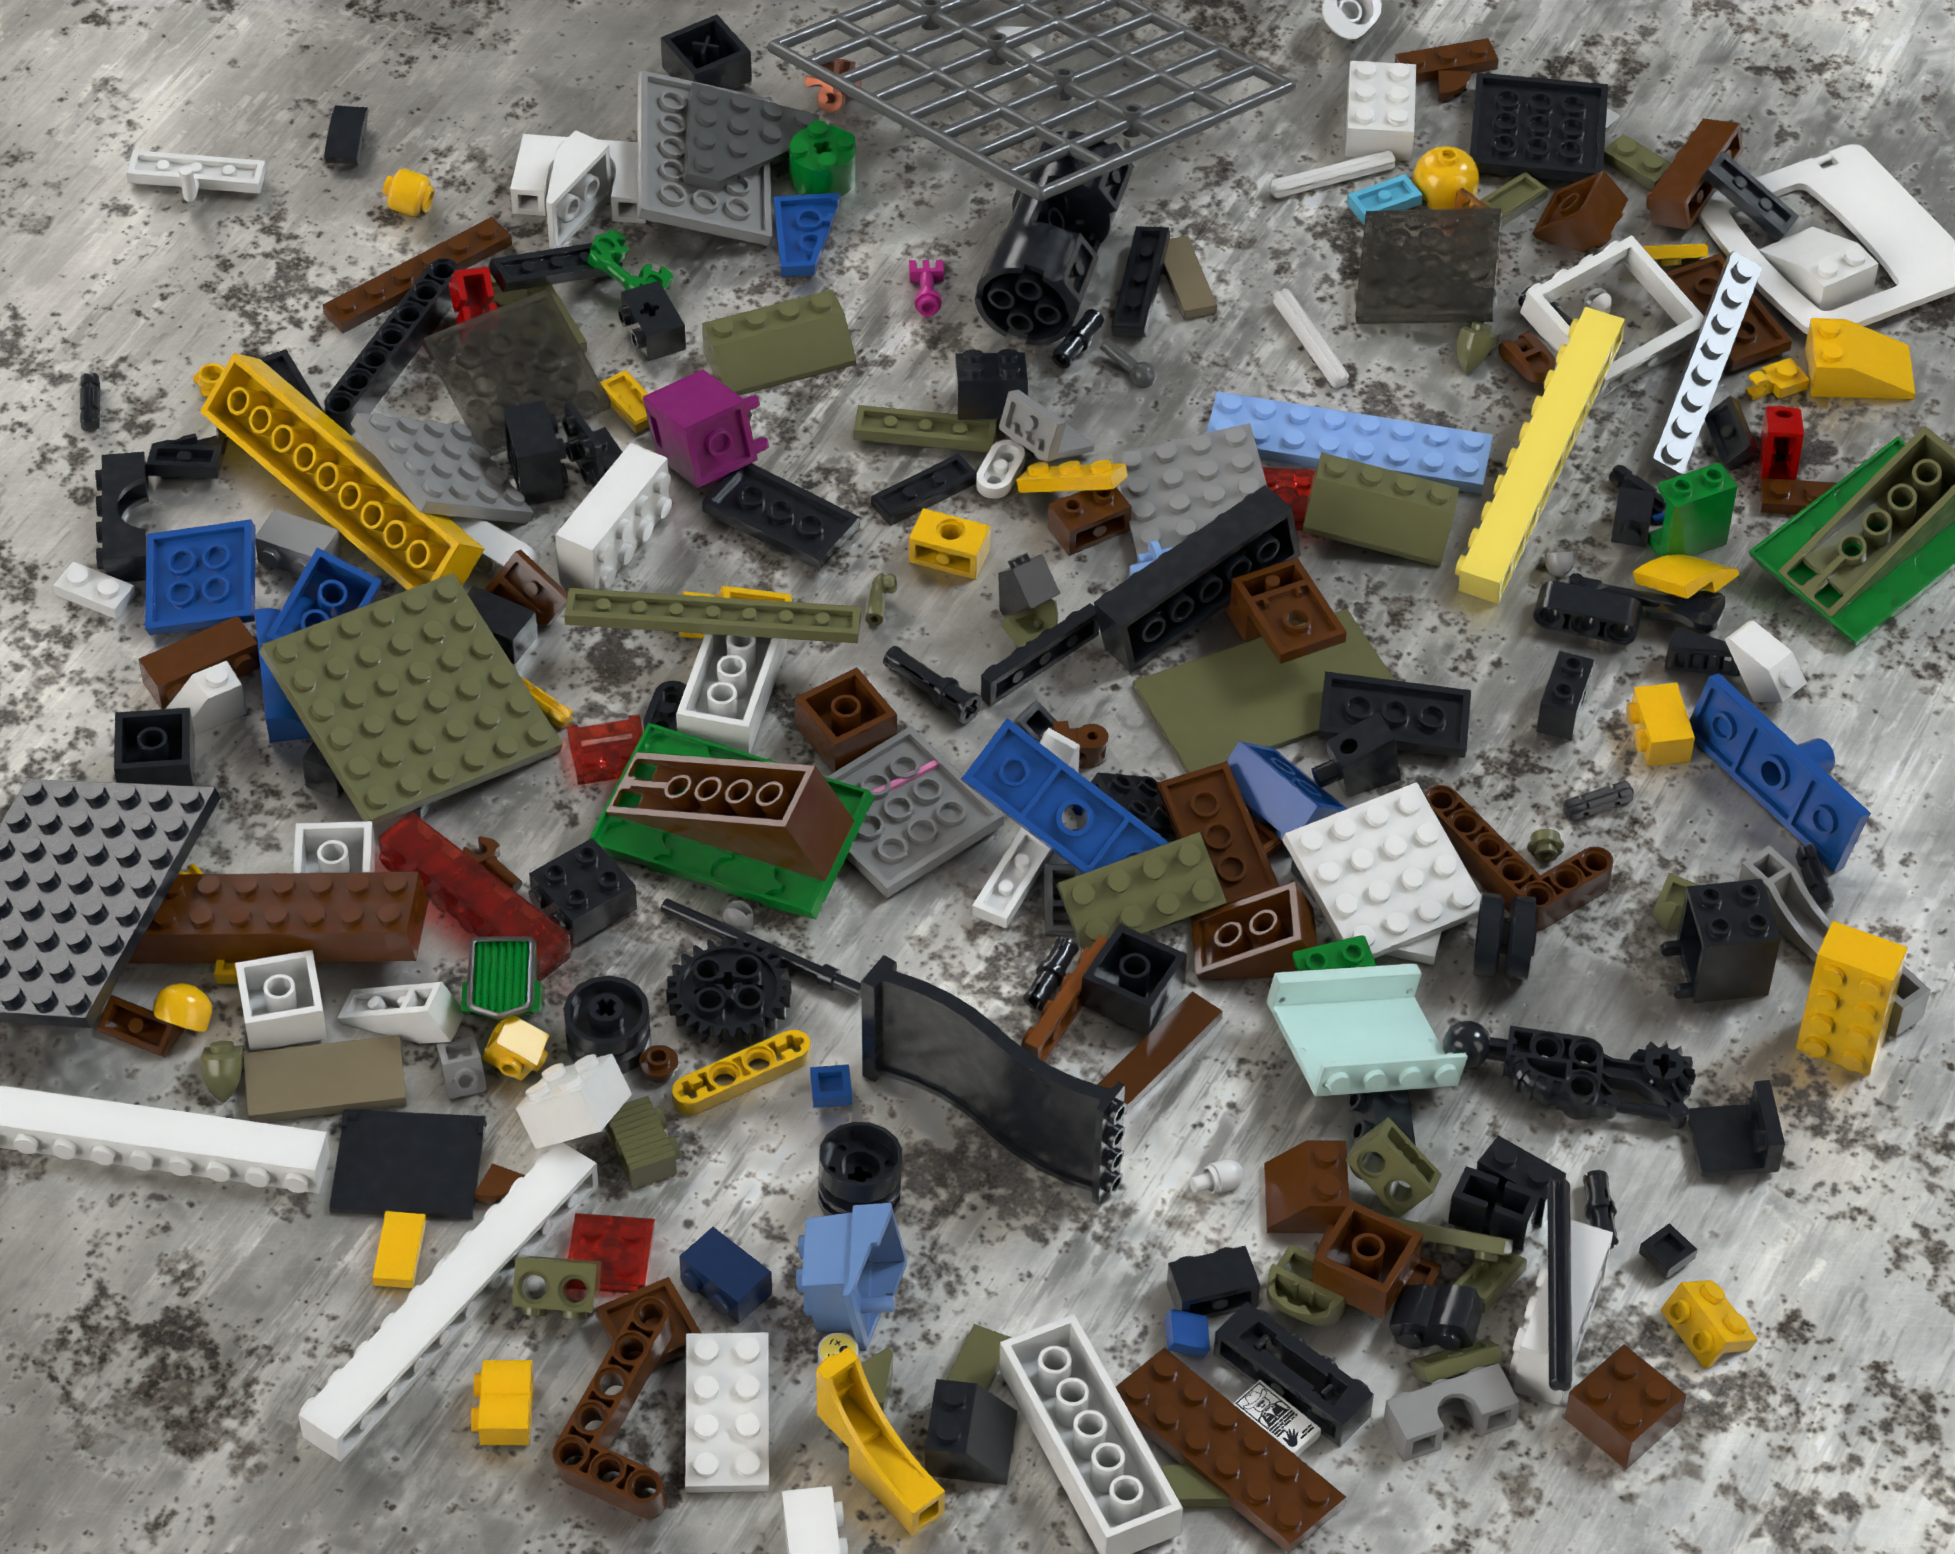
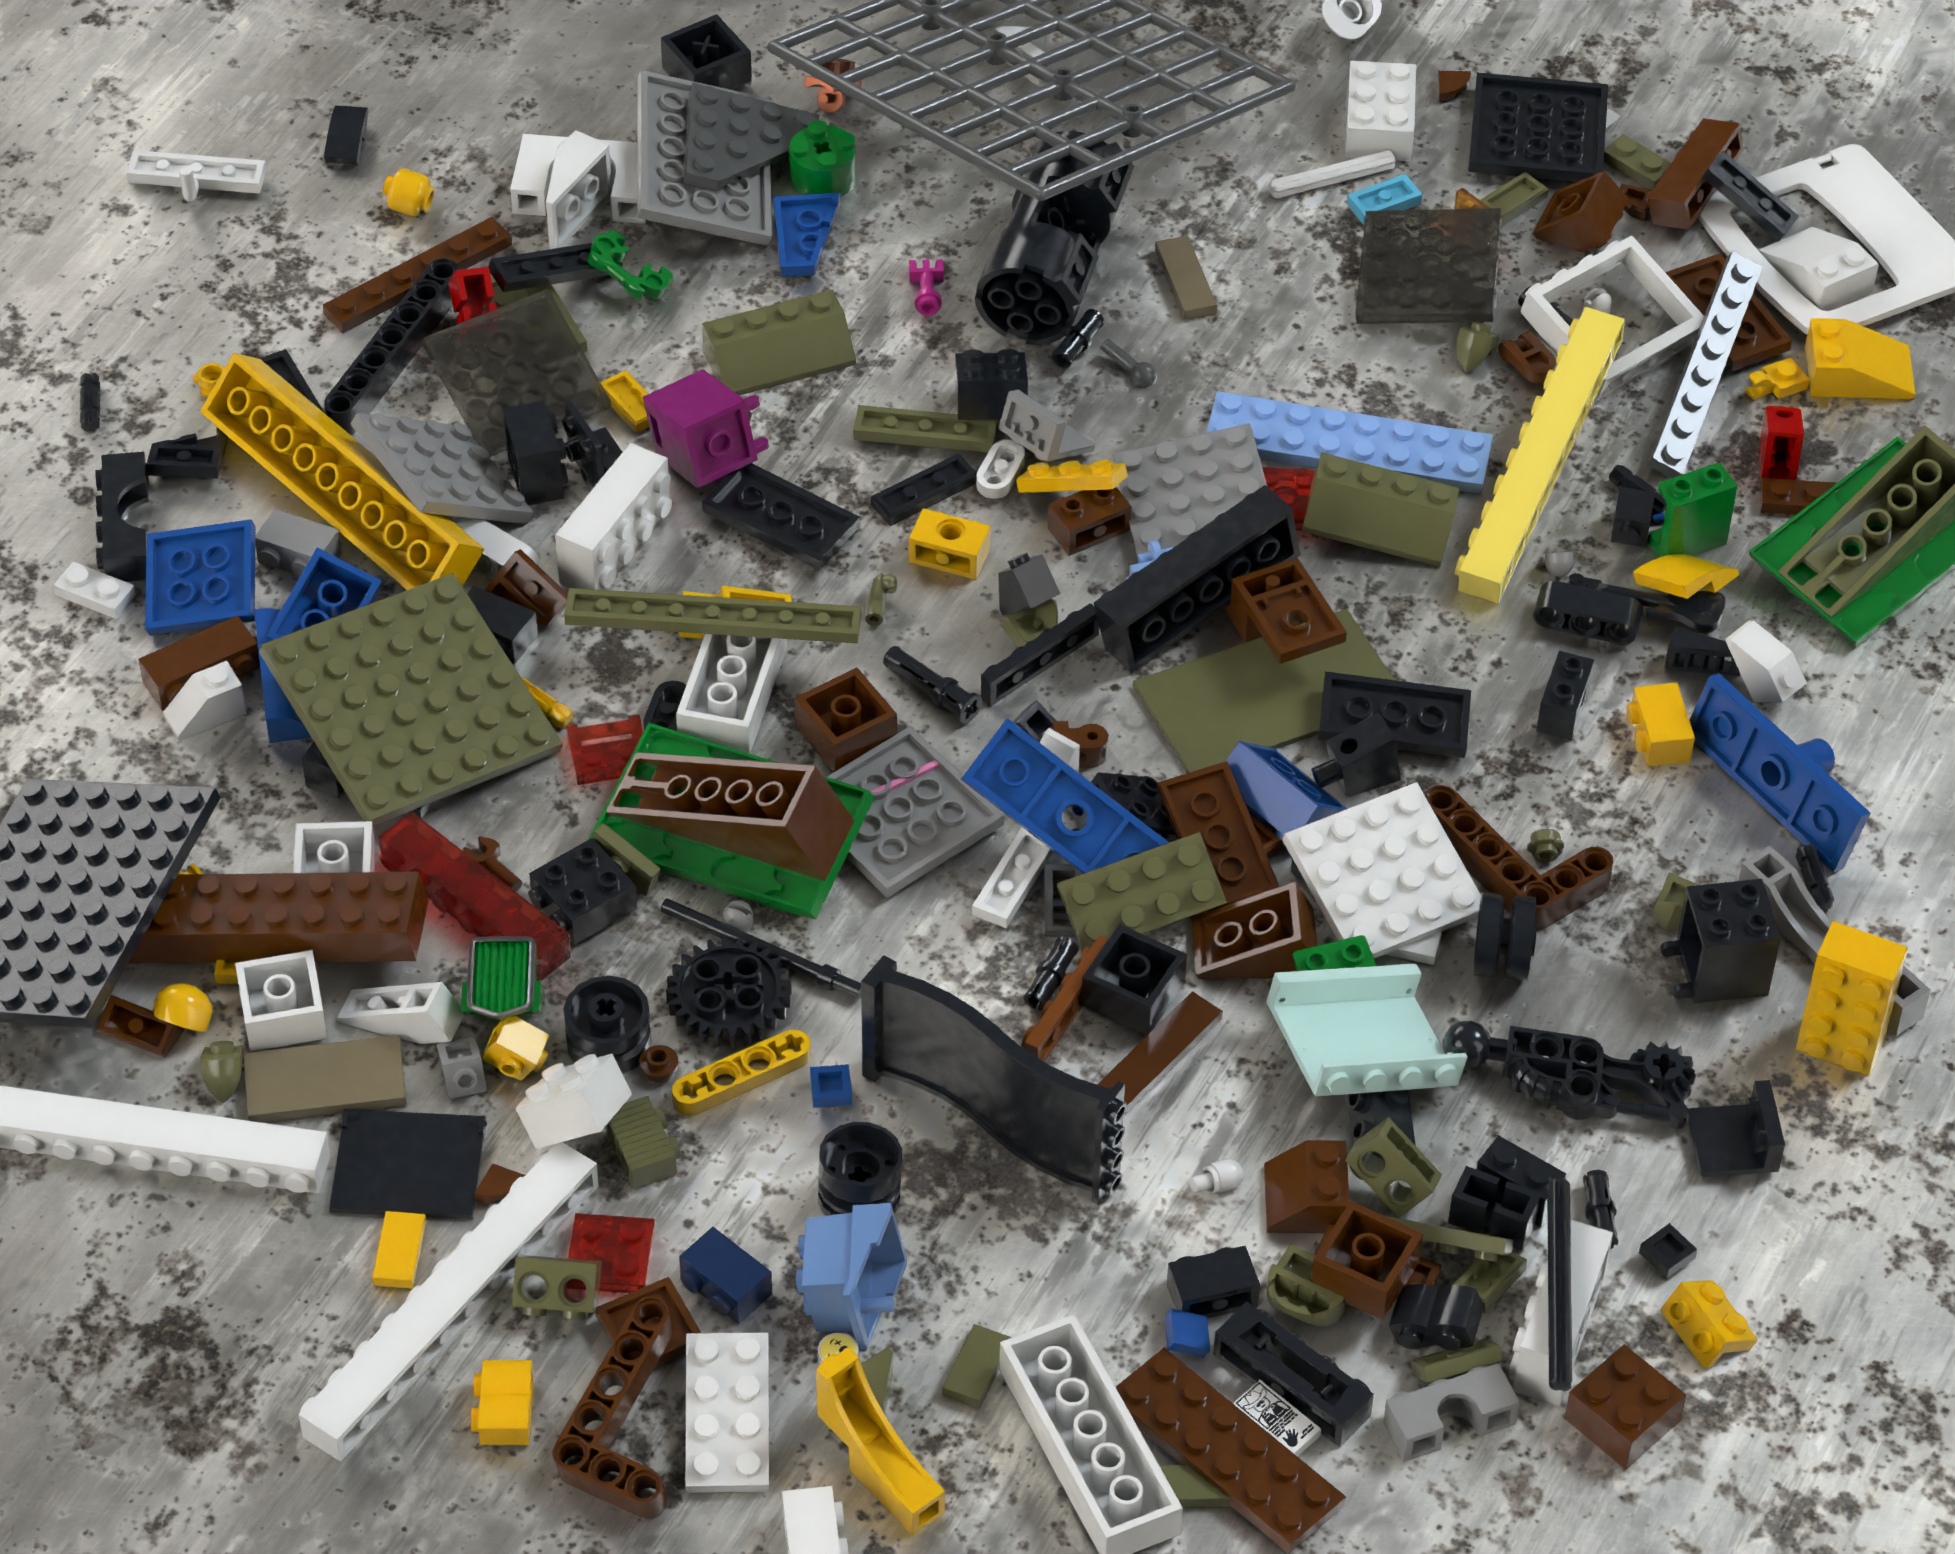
black brick [114,707,195,786] -> none
black brick [618,281,686,361] -> none
black slope [925,1379,1018,1485] -> none
black tile [1111,226,1170,337] -> none
white axle [1273,288,1349,389] -> none
reddish brown plate [1395,38,1499,83] -> none
yellow cylinder [1412,146,1479,212] -> none
black axle [1563,780,1634,821] -> none
yellow plate [1642,244,1708,266] -> none
black plate [1705,396,1759,471] -> none
none -> olive plate [592,823,661,896]
none -> reddish brown tile [1620,183,1651,221]

